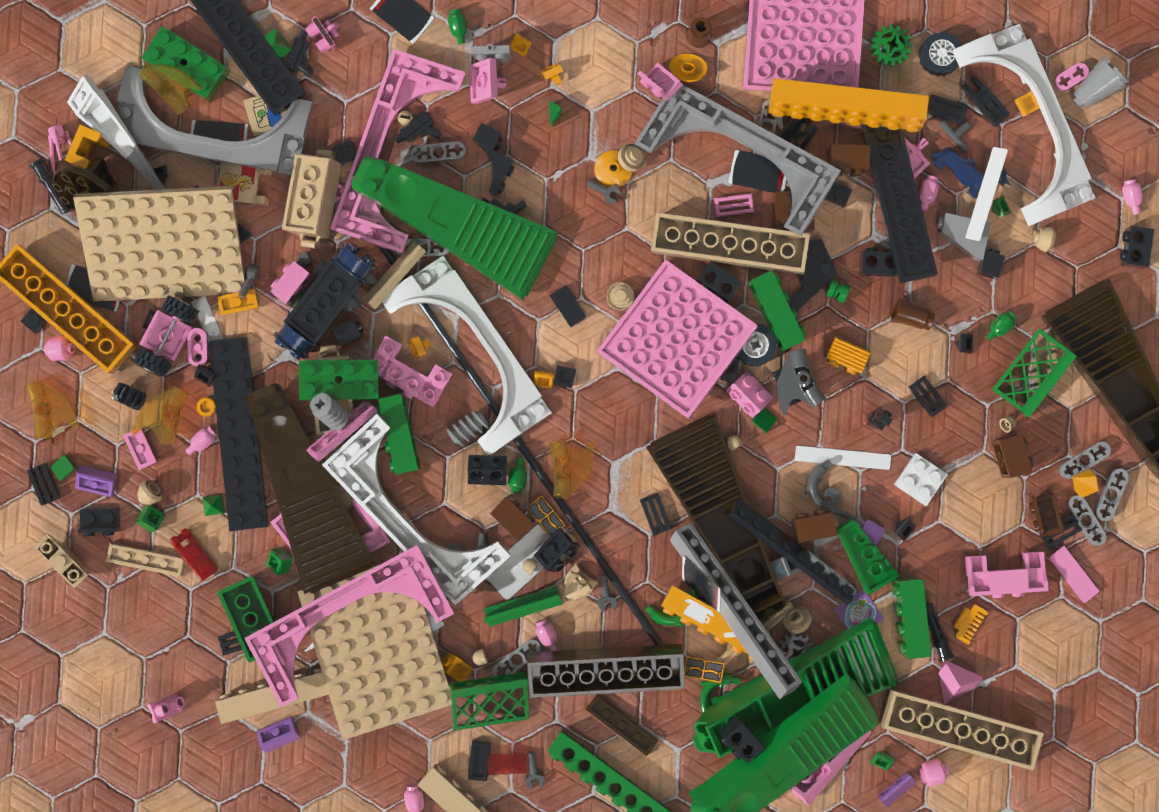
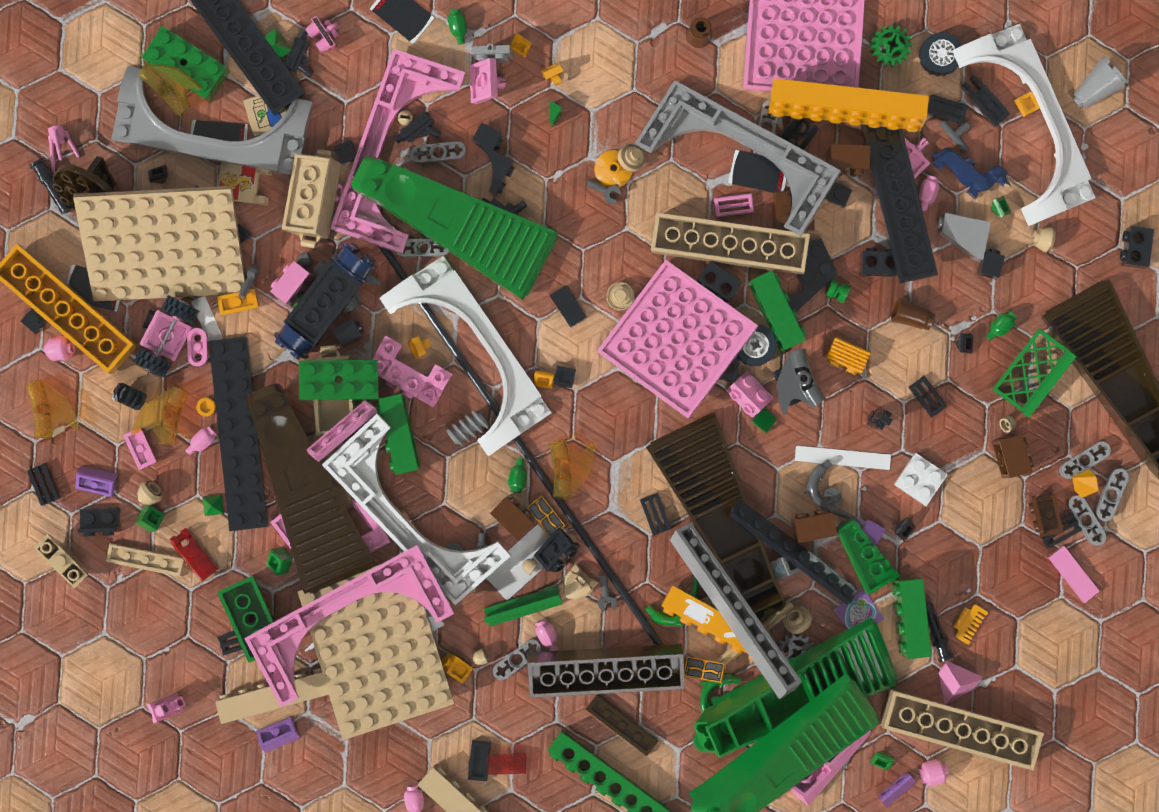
green slope [50,454,78,481] -> none
light orange panel [65,125,110,170] -> none
white plate [67,75,165,190] -> none
black slope [194,364,215,387] -> none
light grey piece [309,393,348,431] -> none
tan tile [363,241,426,309] -> none
green fence [449,672,529,731] -> none
black brick [467,455,507,485] -> none
dark grey bar [525,752,544,790] -> none
bright pink bracket [637,62,683,101] -> none
light orange dish [669,54,707,82] -> none
black sticker [682,557,720,612] -> none
black brick [718,715,765,764] -> none
tan hinge [727,435,743,452] -> none
white sticker [965,147,1008,241] -> none
bright pink bracket [965,552,1048,598] -> none
bright pink beam [1053,63,1089,92] -> none
bright pink plant [1122,179,1142,214] -> none

